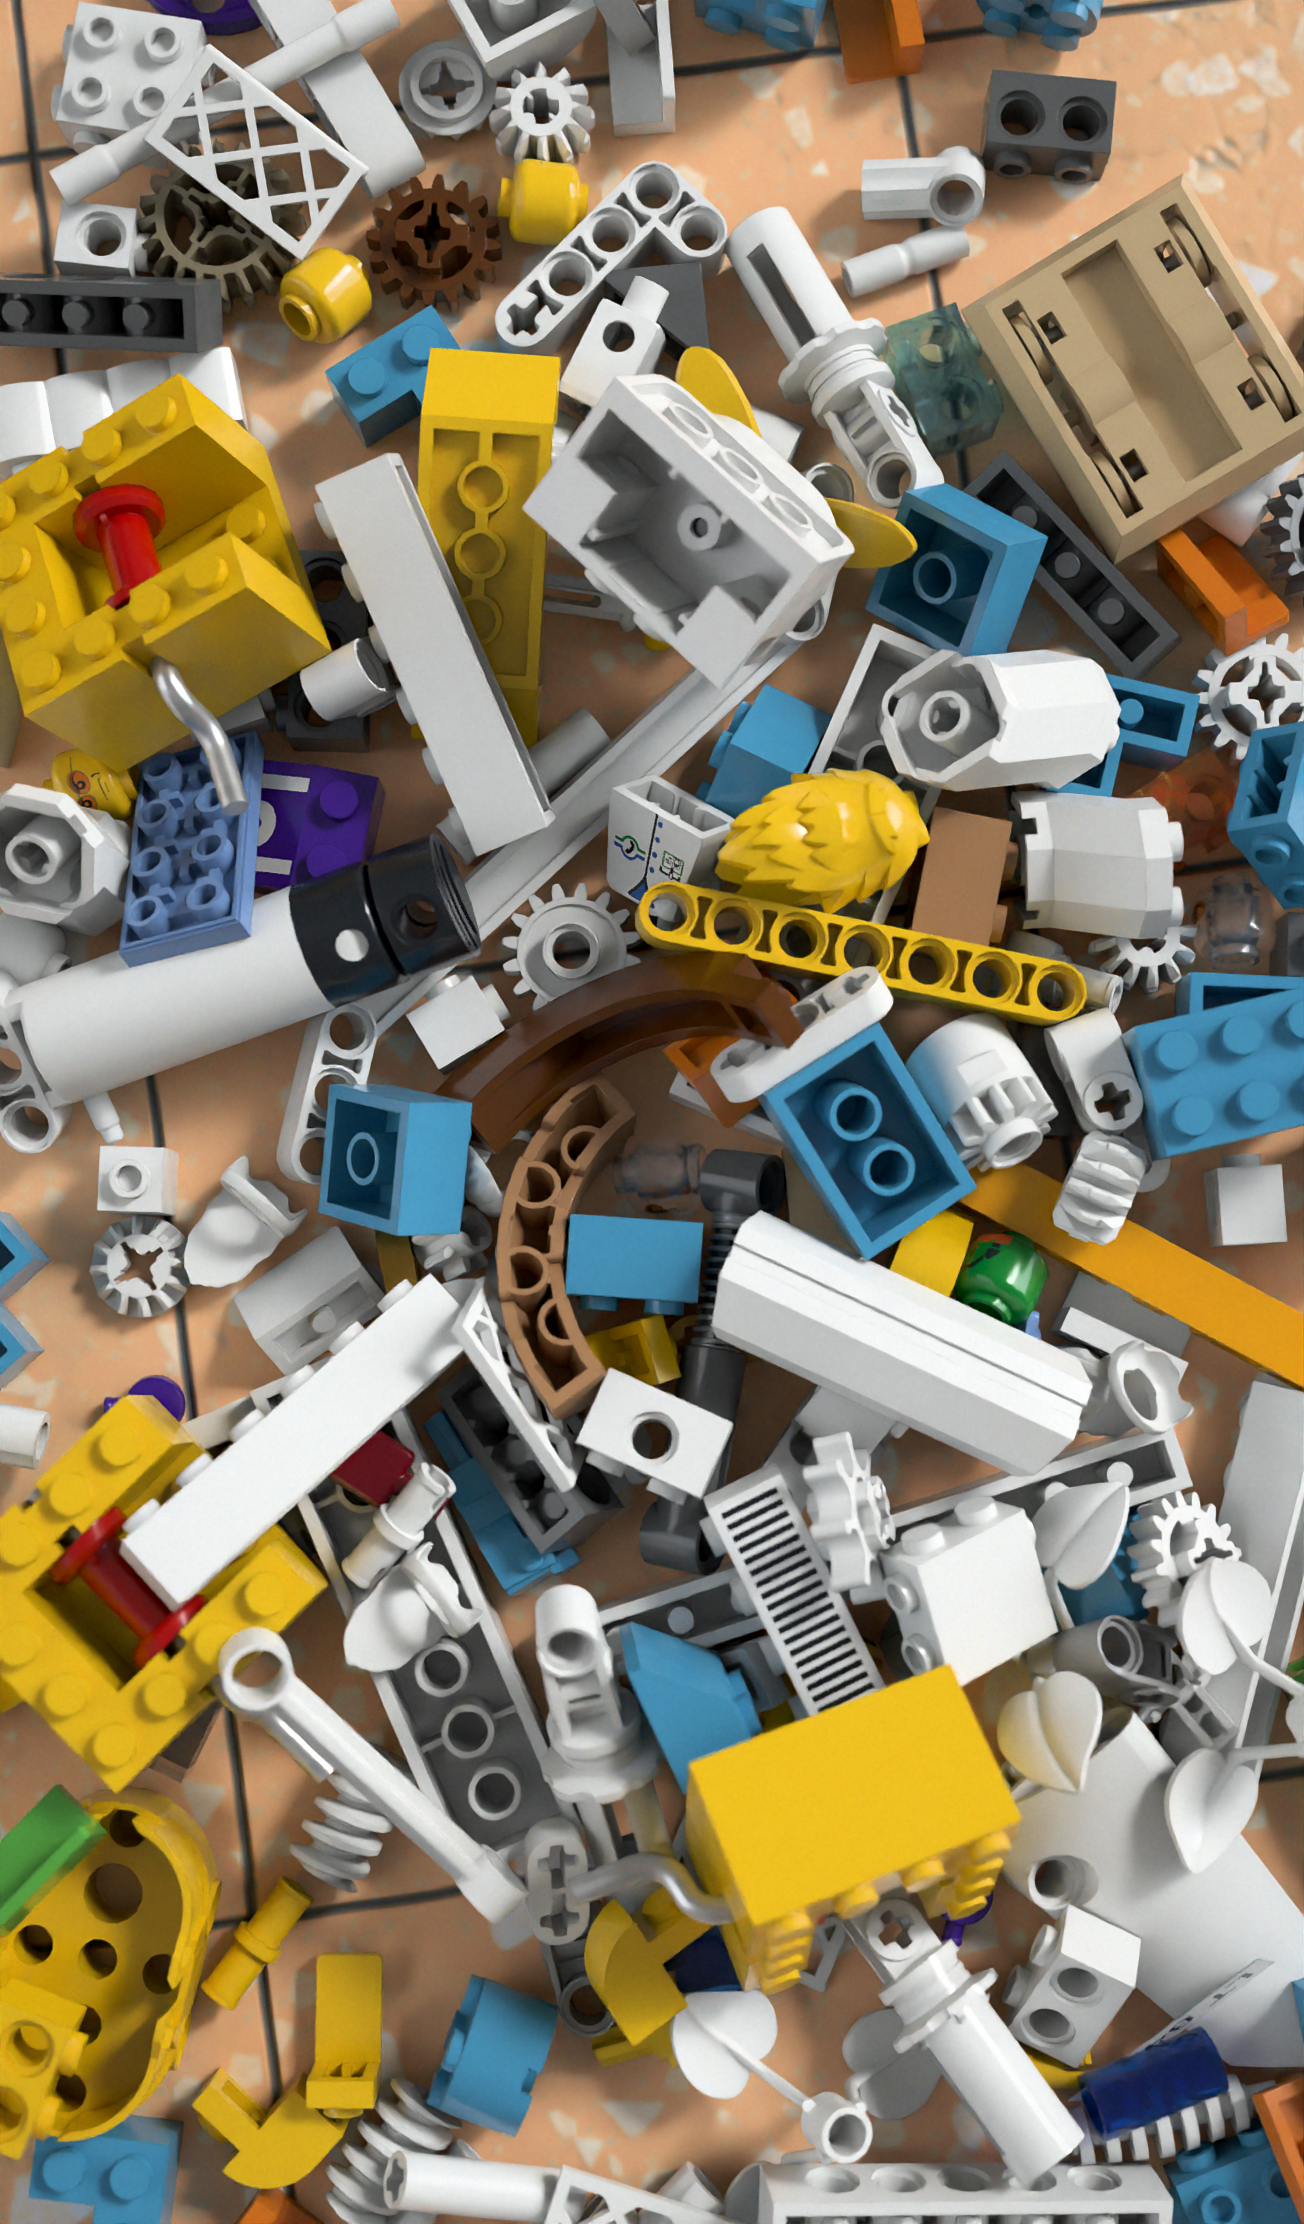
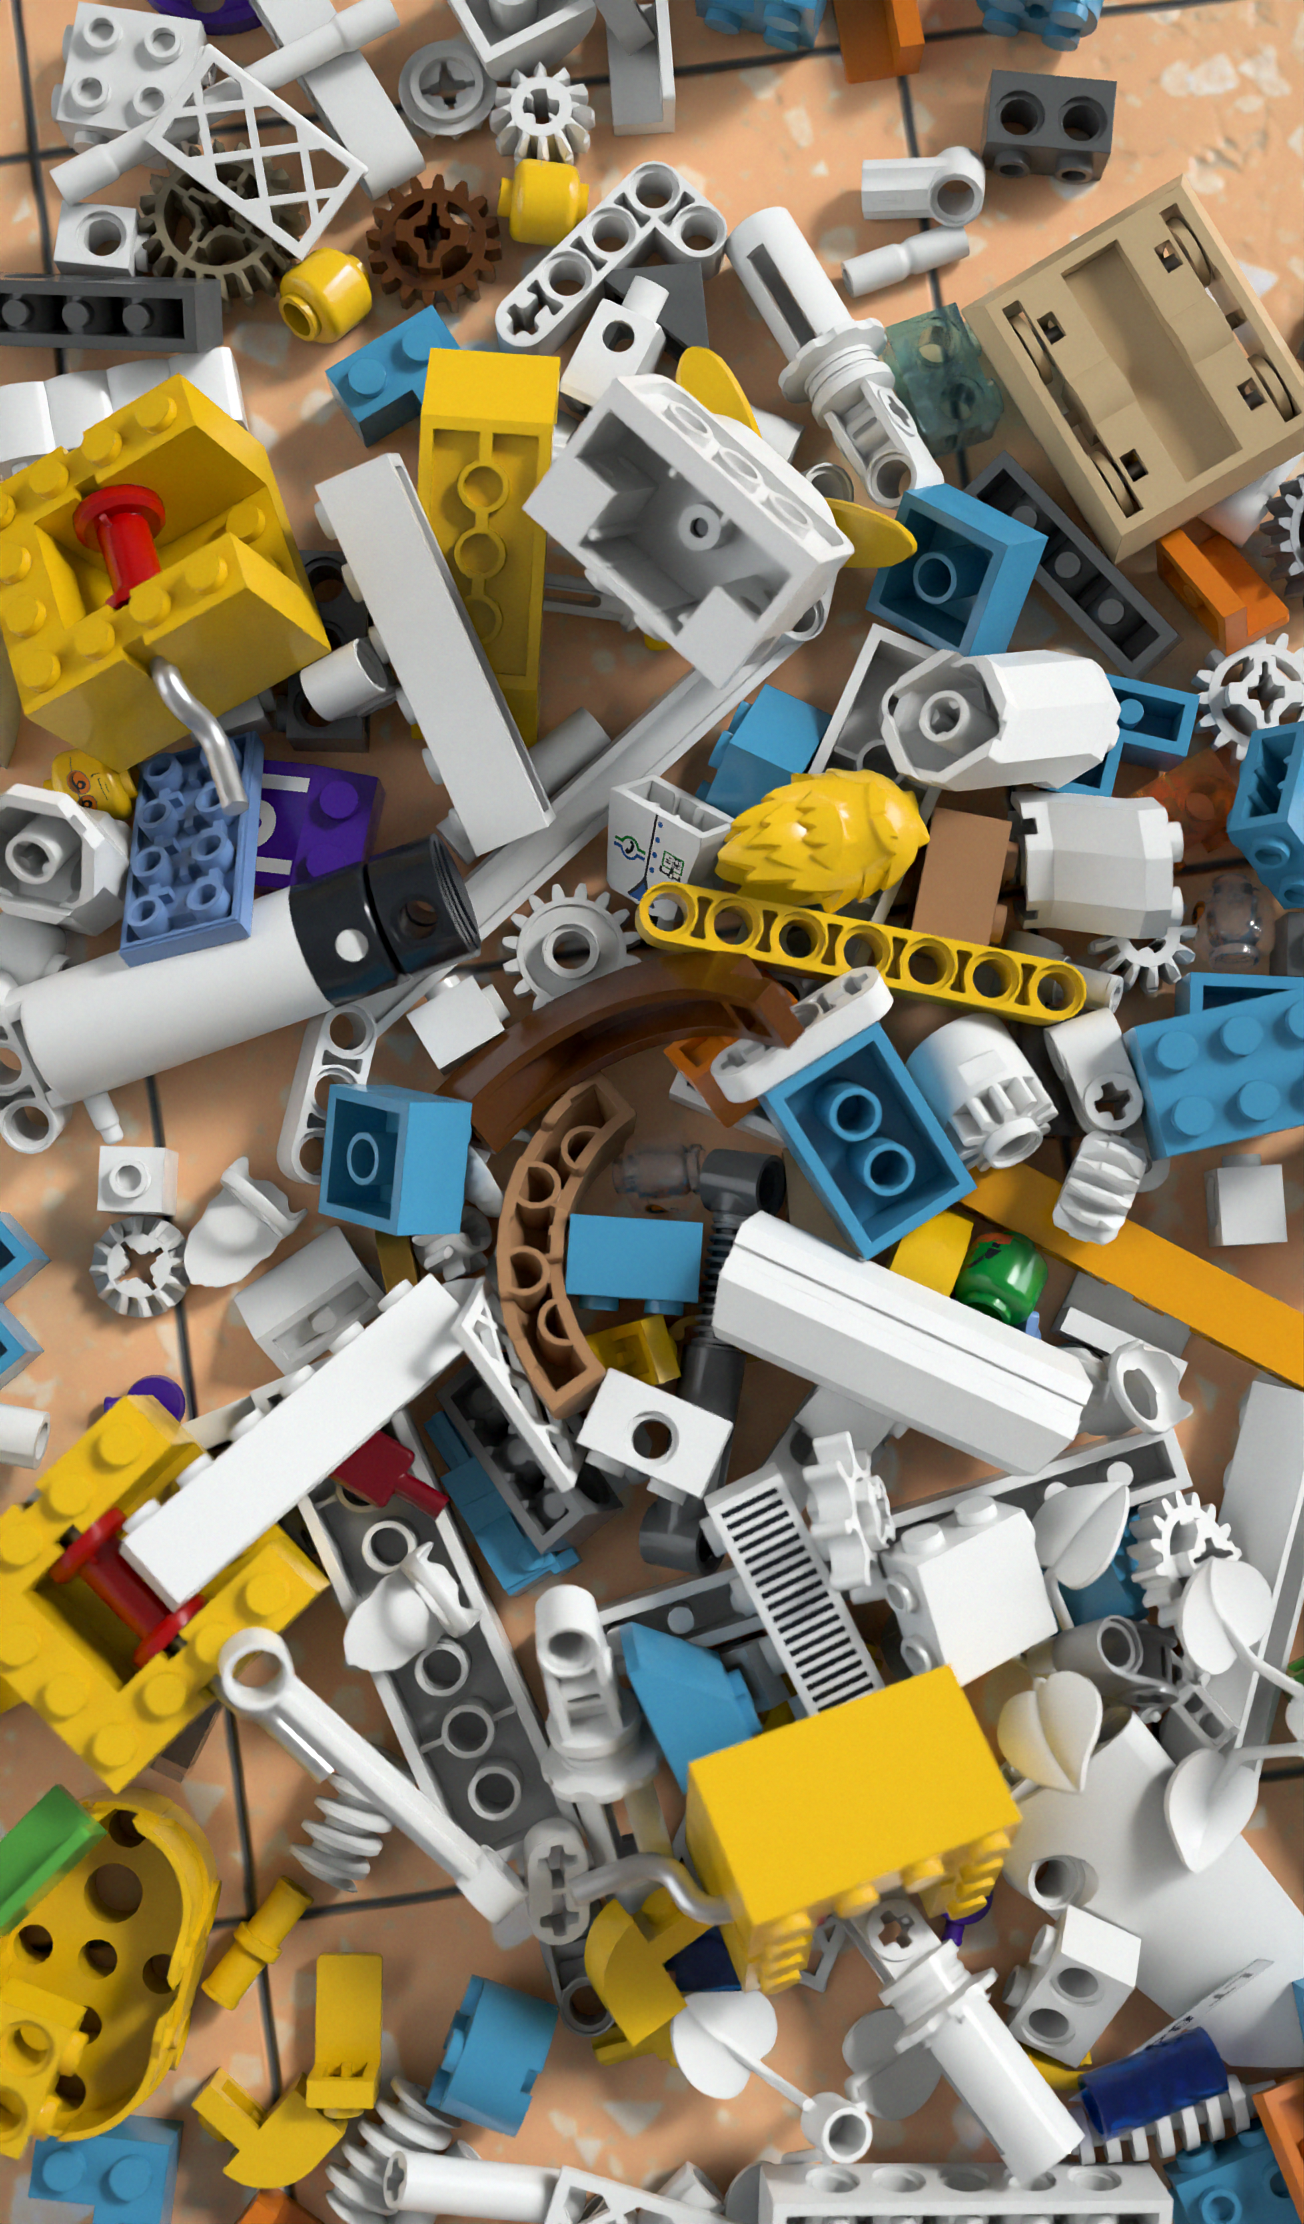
white pin [342,1463,456,1590] -> none

